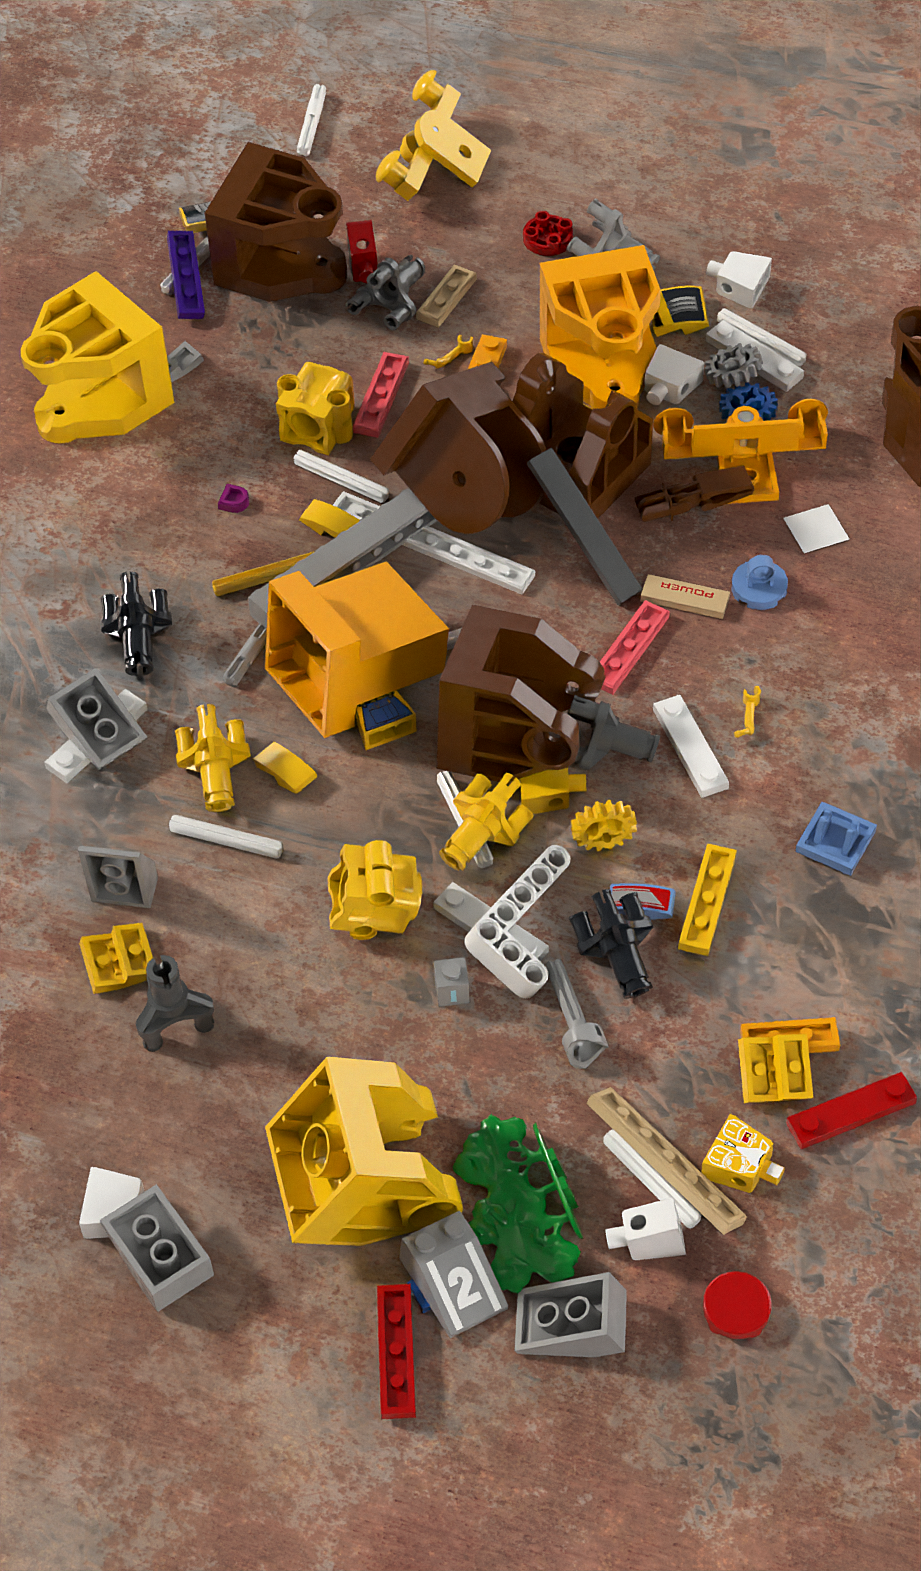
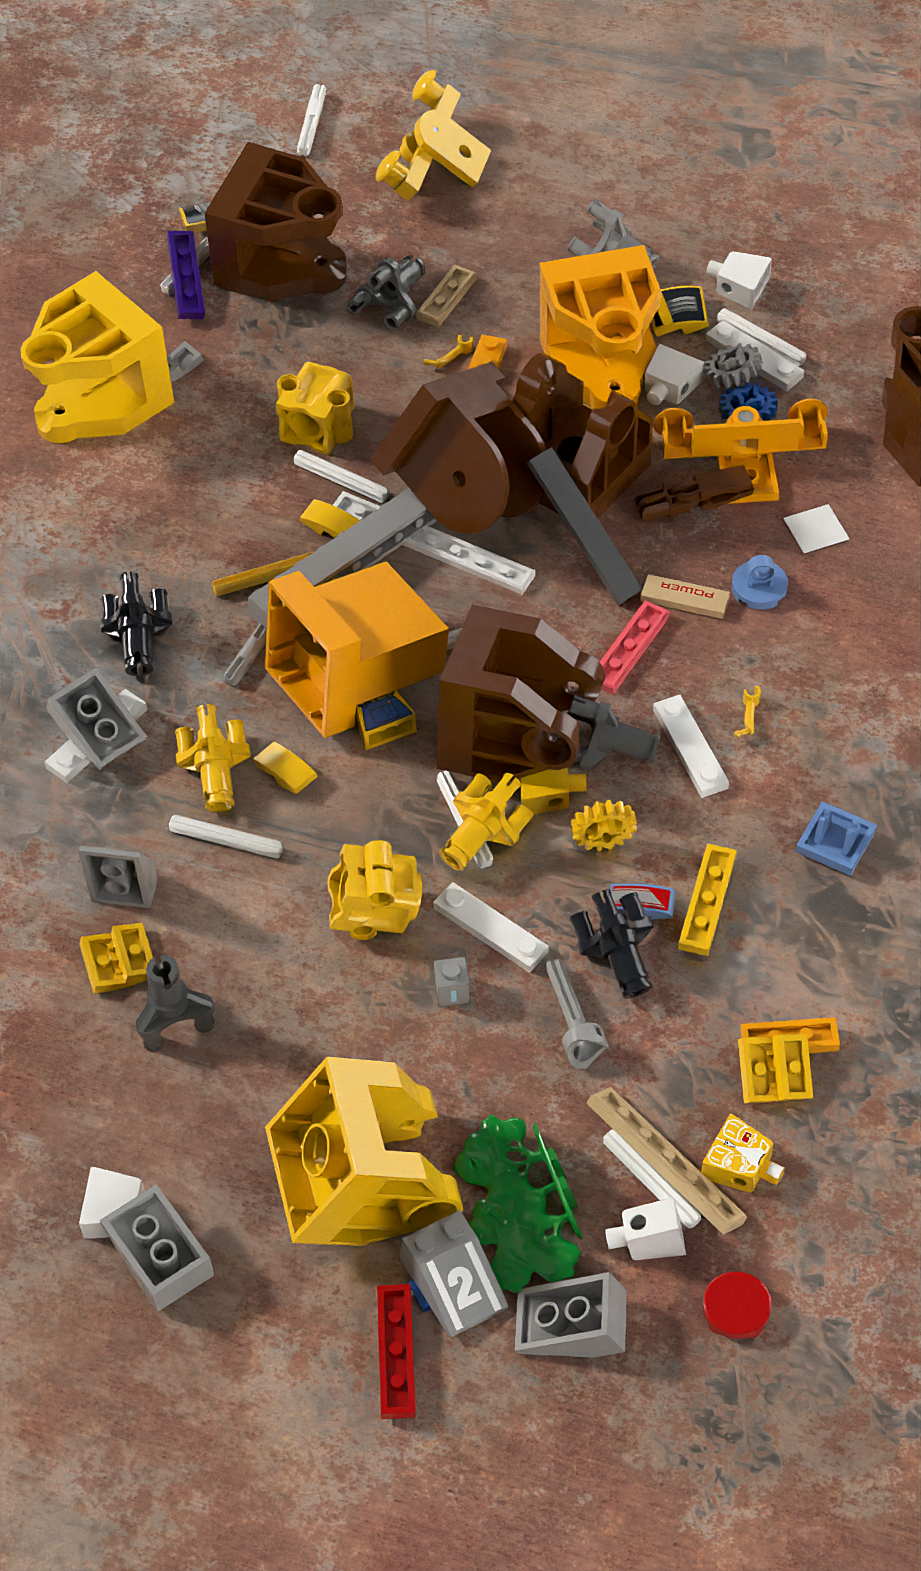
magenta tile [218,484,249,513] -> none
red torso [346,220,378,283] -> none
coral tile [352,352,409,438] -> none
white beam [464,845,571,999] -> none
red tile [523,211,573,256] -> none
red plate [786,1072,917,1150] -> none

